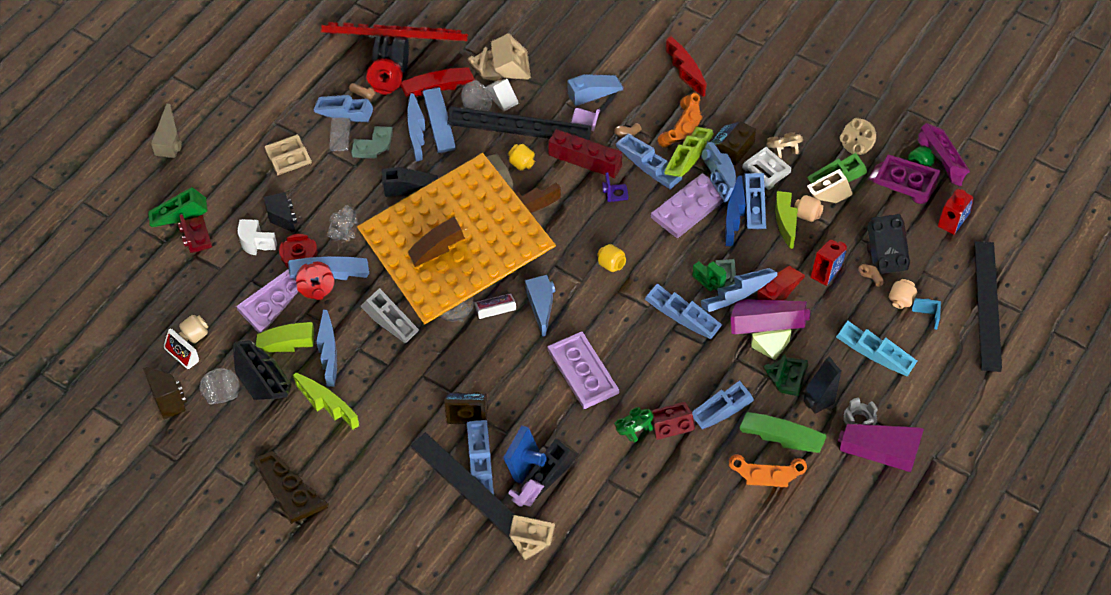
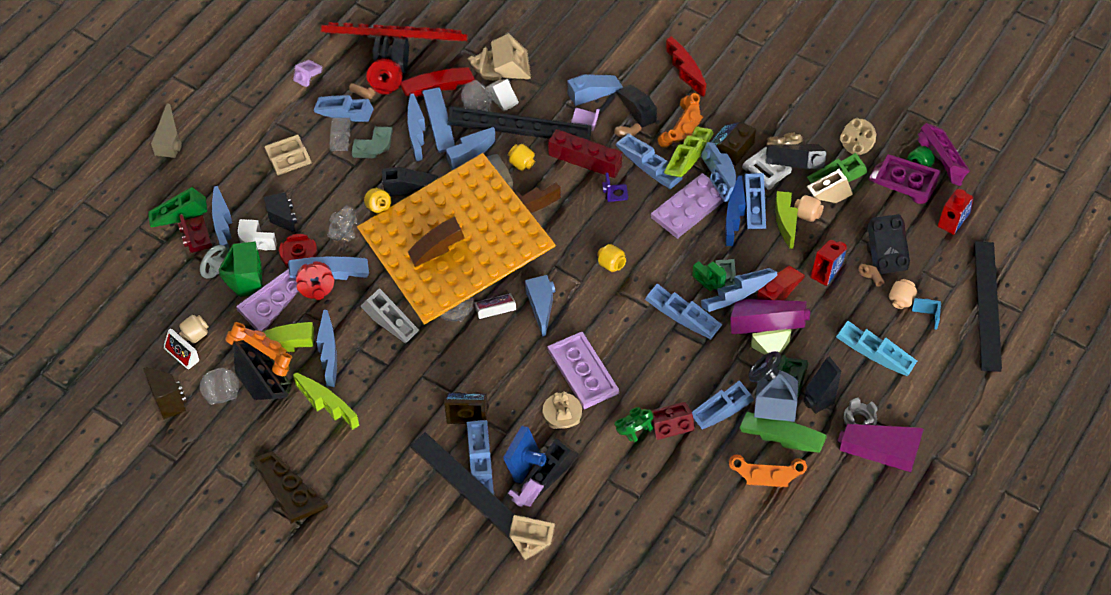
none -> green piece [200,241,263,297]
none -> medium blue slope [212,186,232,252]
none -> orange plate [225,322,292,376]
none -> lavender bracket [293,60,322,87]
none -> yellow head [364,188,391,214]
none -> medium blue slope [446,127,495,170]
none -> tan plate [543,391,582,429]
none -> black slope [616,84,657,128]
none -> sand blue piece [748,351,798,422]
none -> black slope [765,144,826,169]

